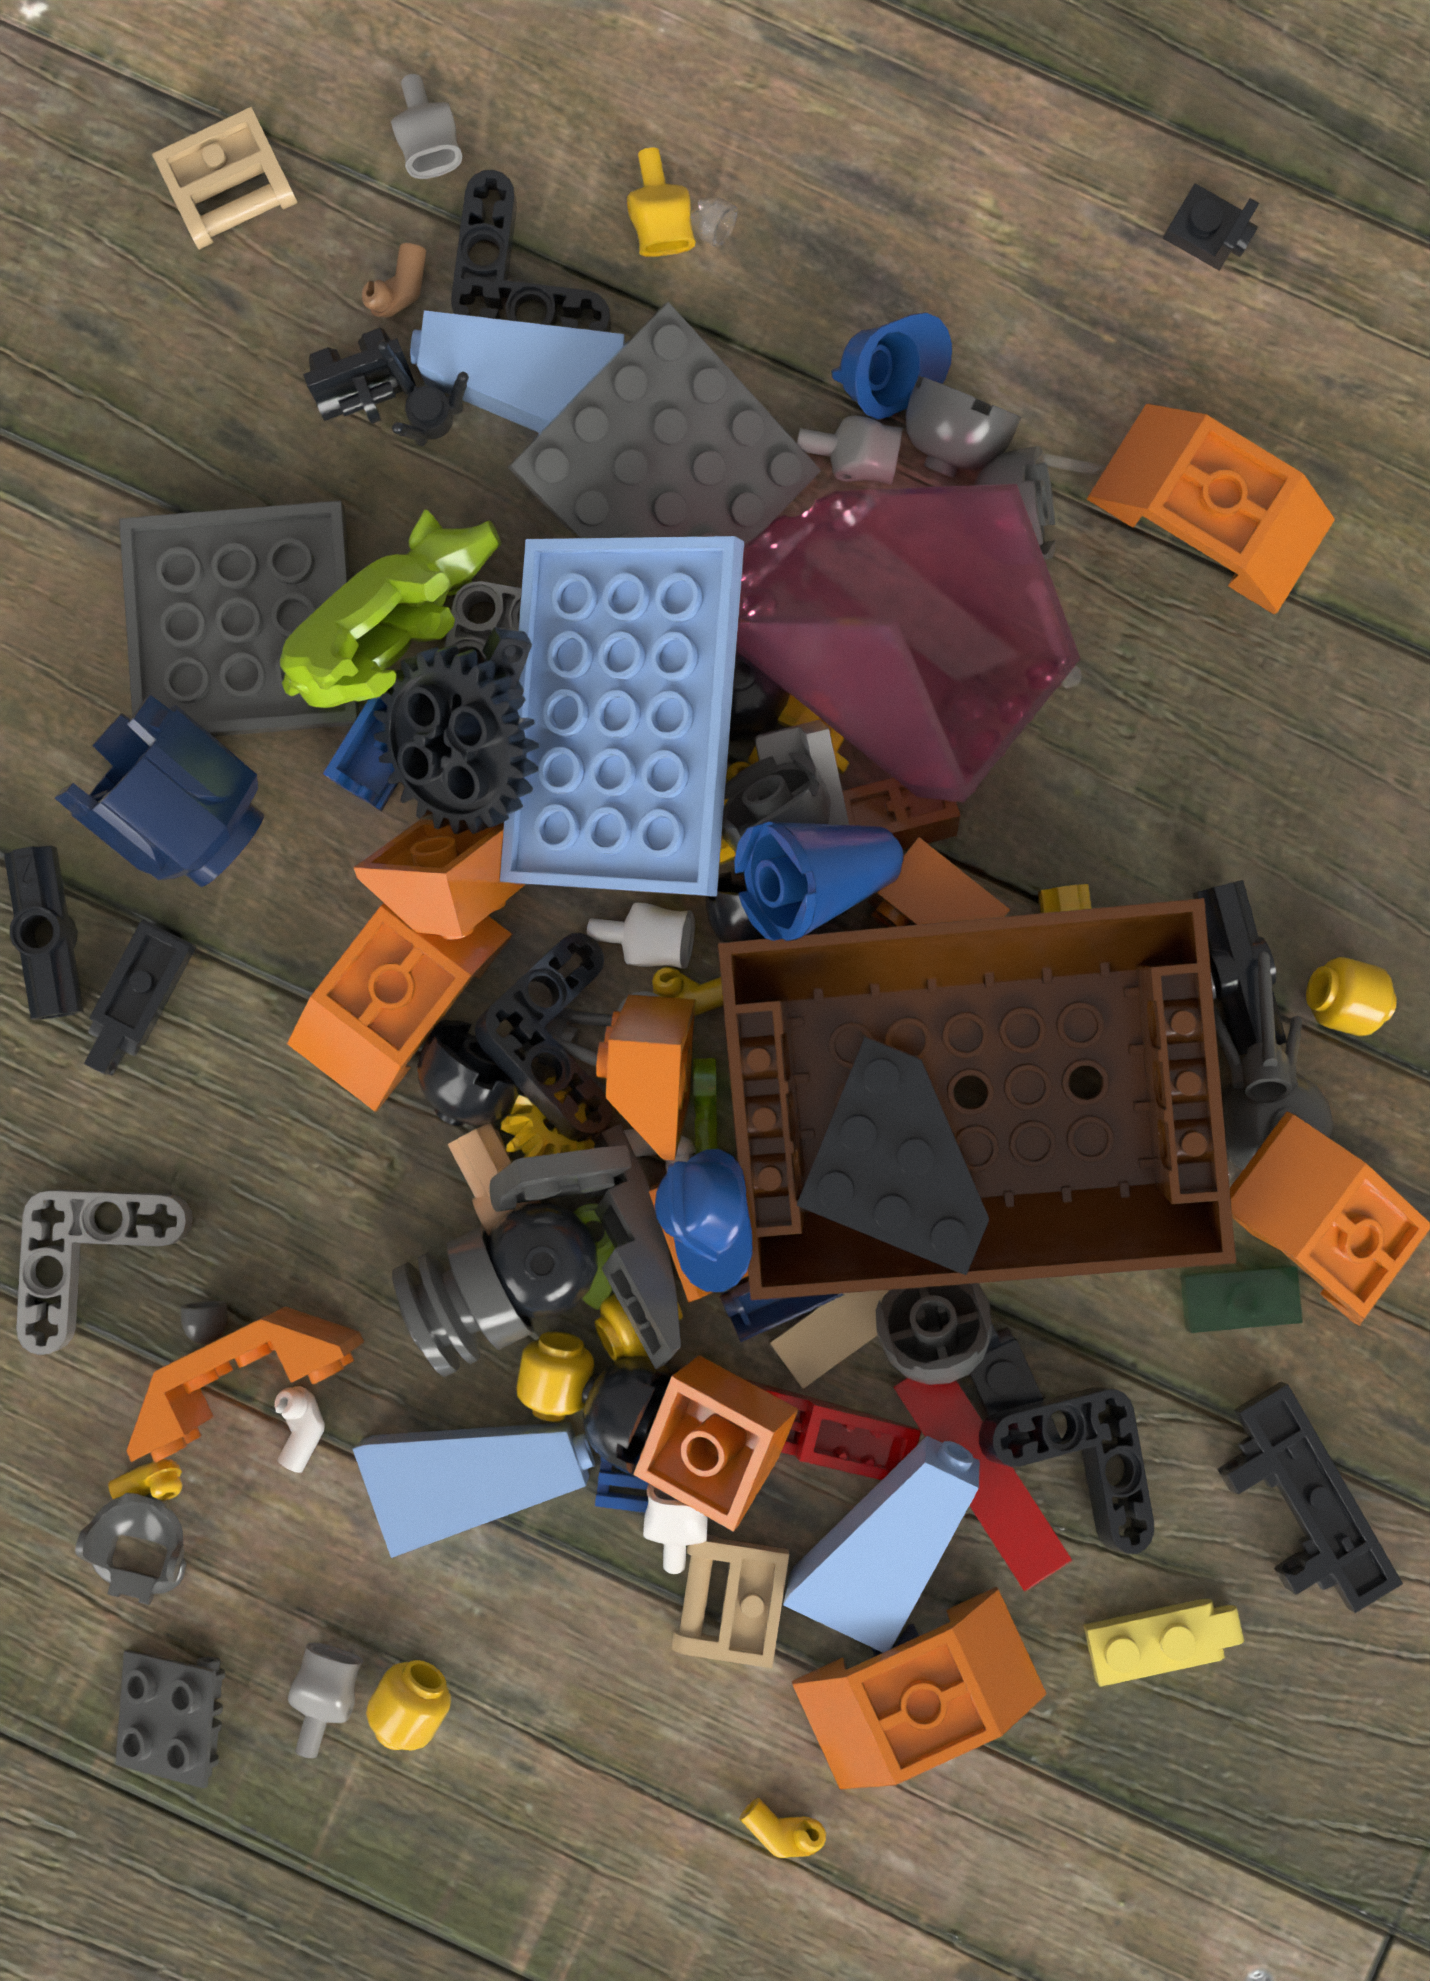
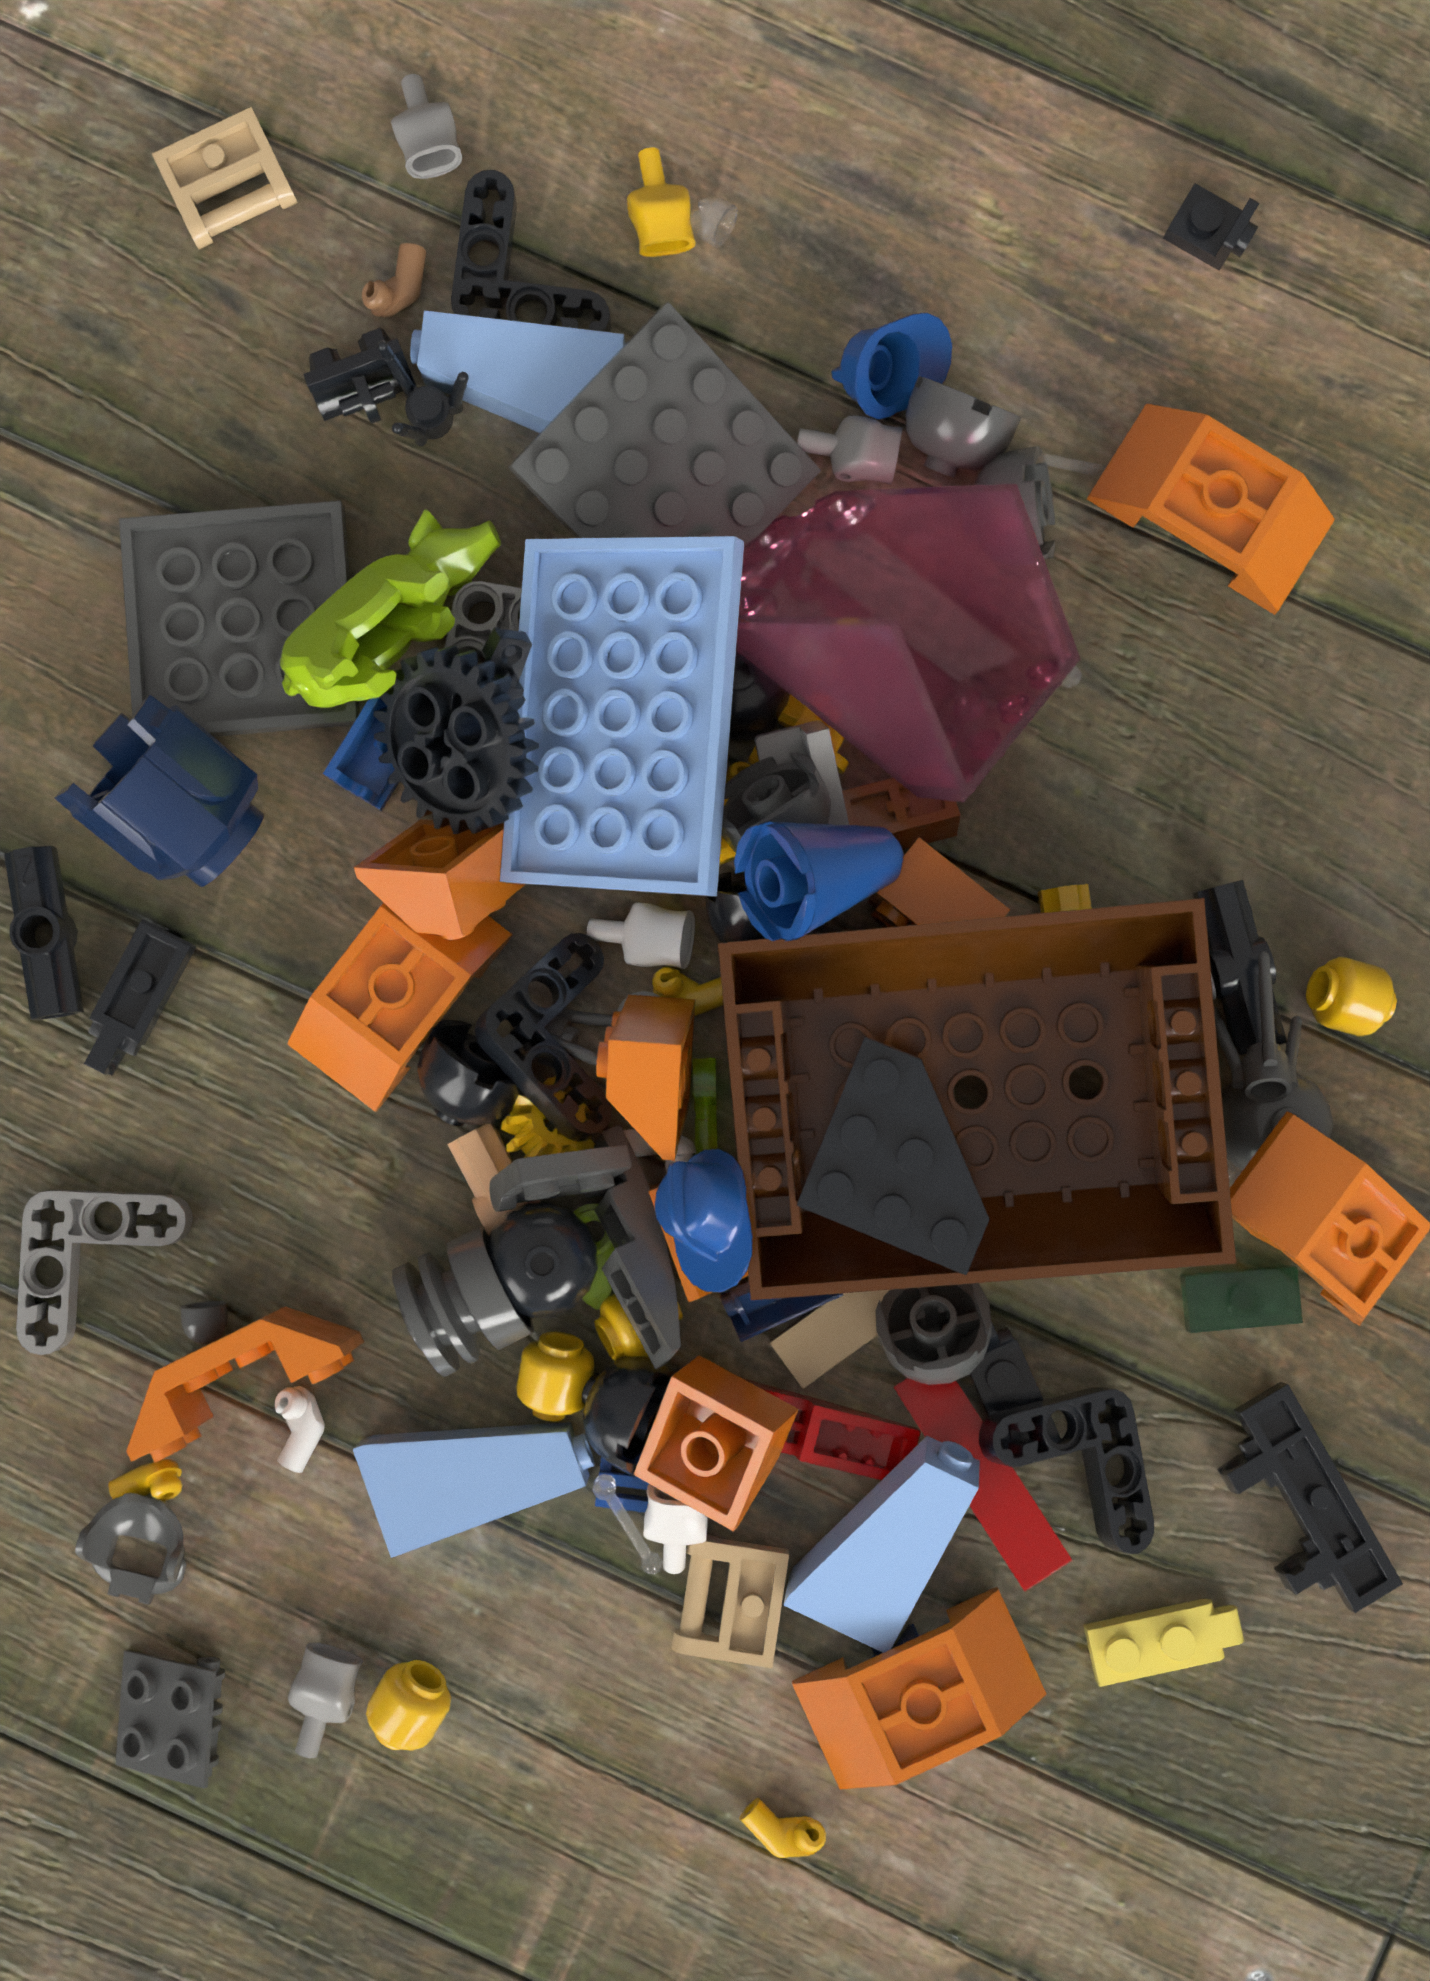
none -> clear hinge [593,1474,663,1575]

